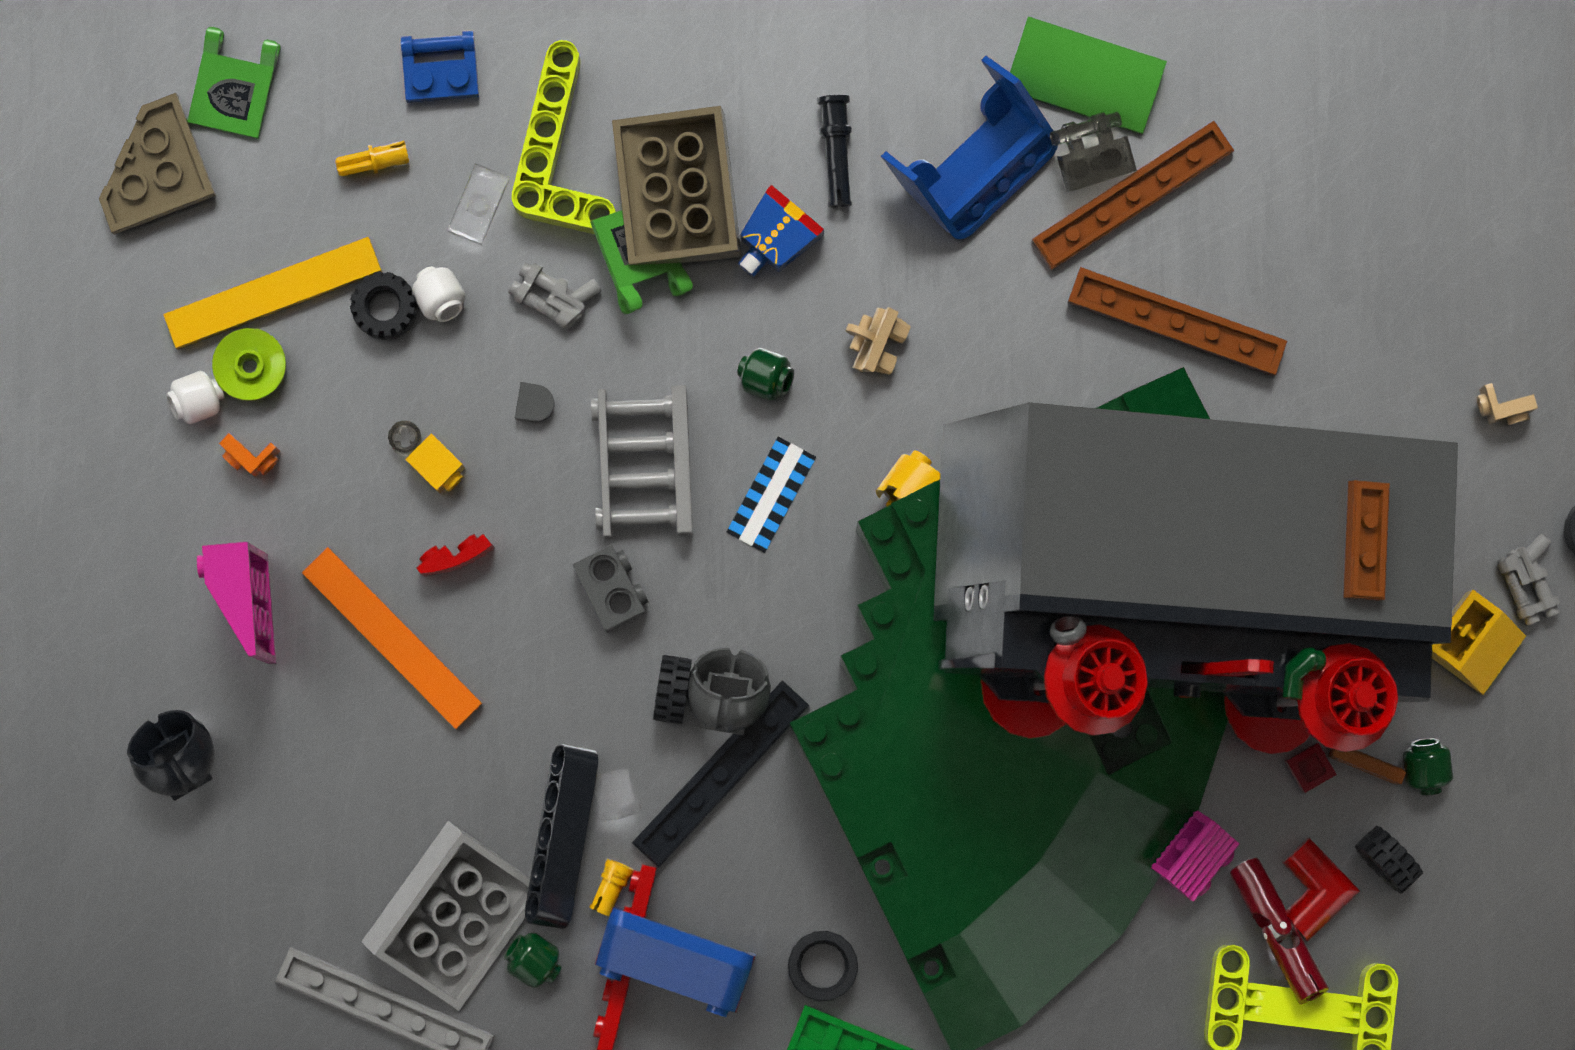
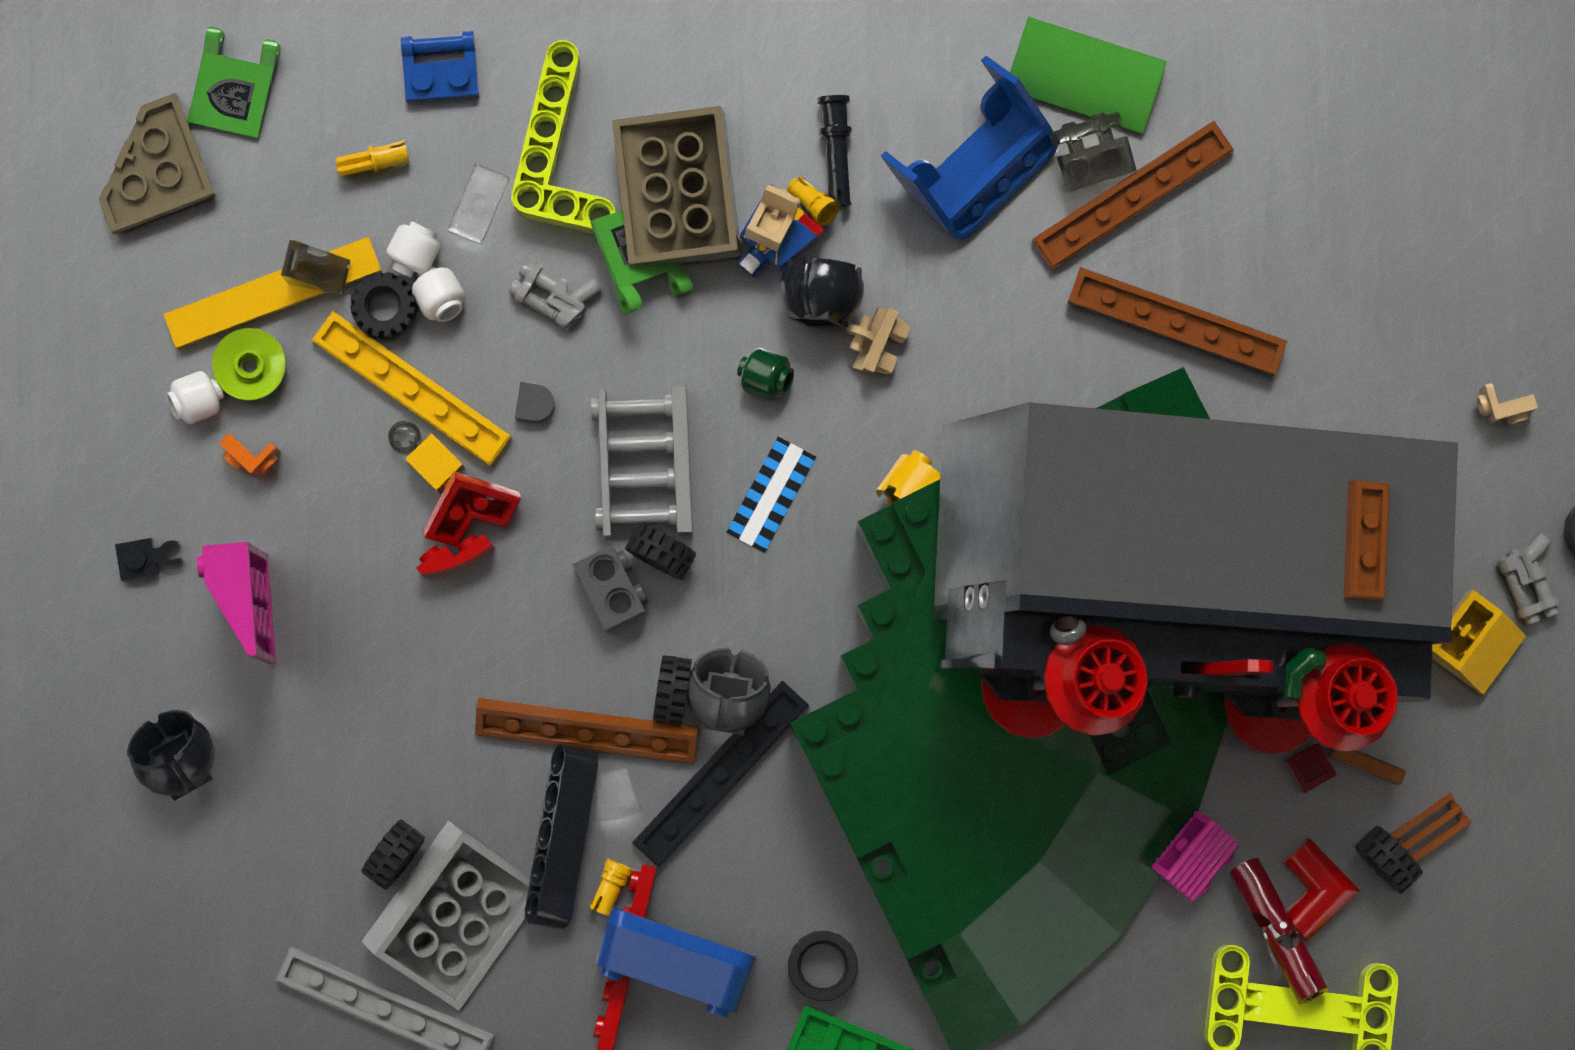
orange tile [302,547,483,730] -> none
dark green head [504,933,562,988] -> none
dark green head [1403,738,1453,795] -> none
none -> black plate [115,538,183,581]
none -> clear smoke slope [281,240,351,295]
none -> yellow tile [312,311,512,467]
none -> black tyre [361,819,425,890]
none -> white head [386,221,441,278]
none -> red brick [423,471,522,547]
none -> dark orange plate [475,698,699,763]
none -> black tyre [625,522,696,580]
none -> tan bracket [744,185,800,252]
none -> black piece [780,257,864,328]
none -> yellow pin [787,176,839,226]
none -> dark orange tile [1390,792,1472,862]

